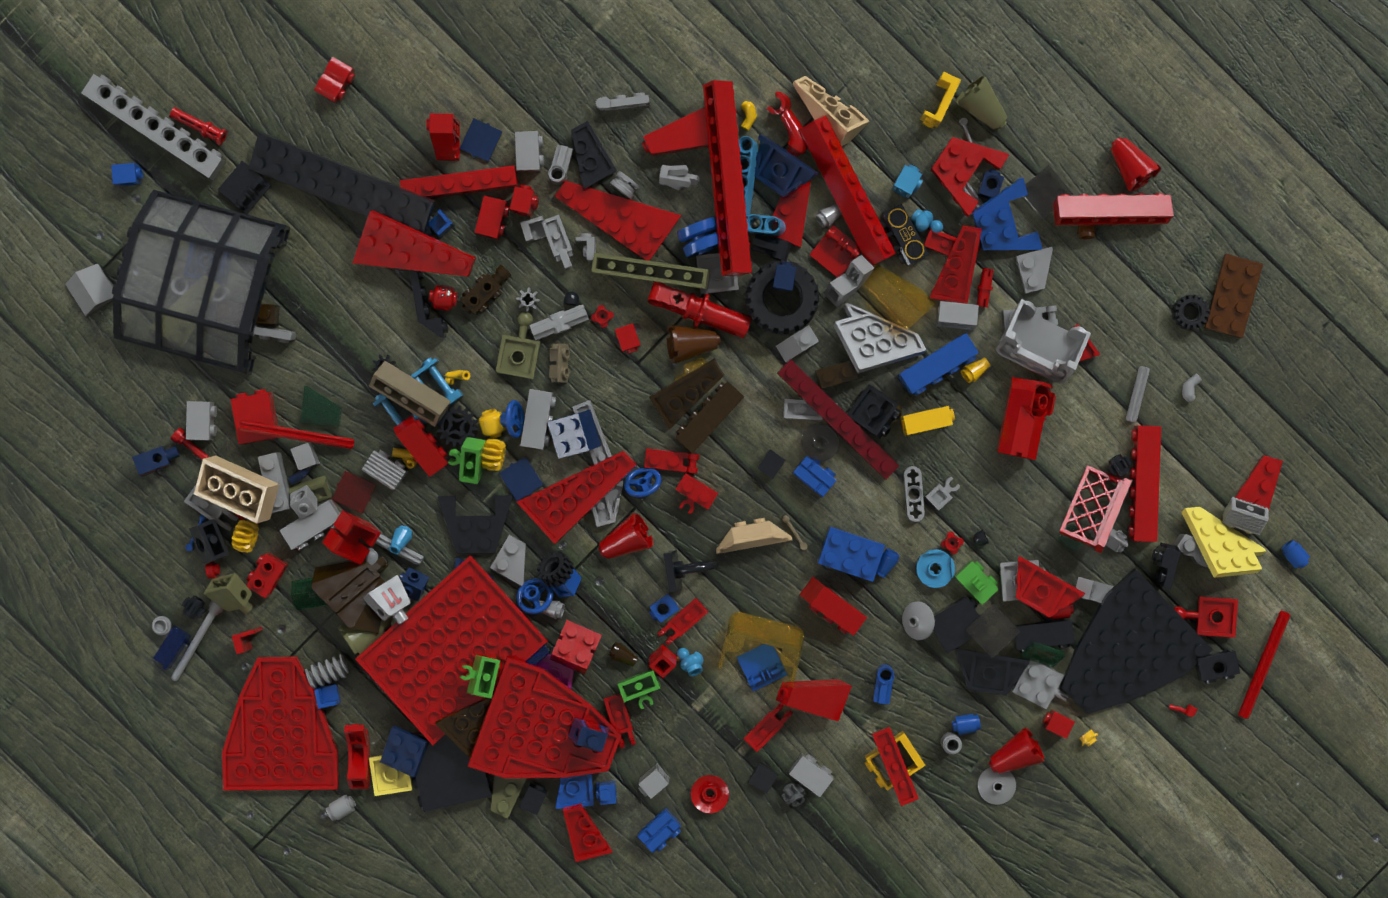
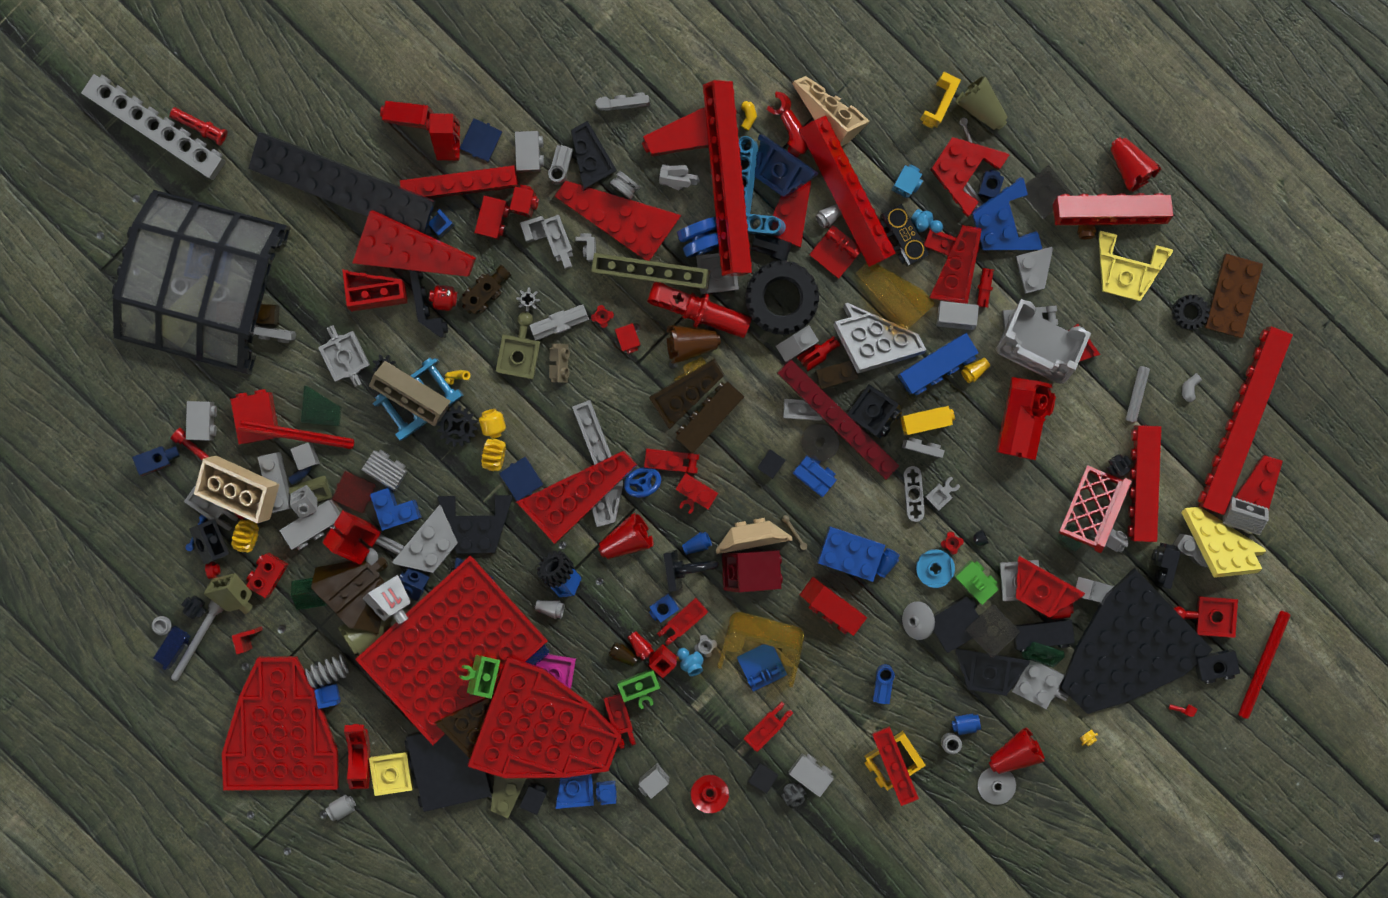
light grey slope [66,264,113,316] -> none
blue brick [111,163,143,186] -> none
black hinge [218,161,272,214] -> none
red brick [314,57,355,103] -> none
dark blue plate [380,726,429,777] -> none
dark azure cone [389,525,412,554] -> none
yellow arm [392,447,417,469] -> none
red brick [393,415,448,477] -> none
bright green brick [448,437,486,484] -> none
light grey wing [490,534,526,586] -> none
blue piece [500,400,525,438] -> none
blue piece [516,578,553,615] -> none
light grey brick [520,389,556,450] -> none
brick [547,409,601,459] -> none
red piece [550,620,602,675] -> none
red wing [562,803,613,862] -> none
black hinge [563,291,579,306] -> none
dark blue torso [568,718,609,752] -> none
blue brick [637,807,681,853] -> none
dark blue brick [773,261,796,292] -> none
red slope [776,679,852,721] -> none
light grey brick [824,255,874,307] -> none
red brick [1043,709,1075,739] -> none
blue brick [1281,539,1310,569] -> none
none -> light grey plate [318,325,370,387]
none -> red wedge [342,269,408,312]
none -> blue brick [370,488,422,530]
none -> red slope [380,101,433,130]
none -> light grey wing [392,505,458,573]
none -> red cone [628,631,654,660]
none -> blue cone [682,532,712,555]
none -> light grey plate [695,635,717,657]
none -> dark red slope [722,550,783,592]
none -> red arm [797,336,840,372]
none -> light grey plate [902,438,945,458]
none -> light yellow wing [1098,231,1173,301]
none -> red brick [1198,326,1293,515]

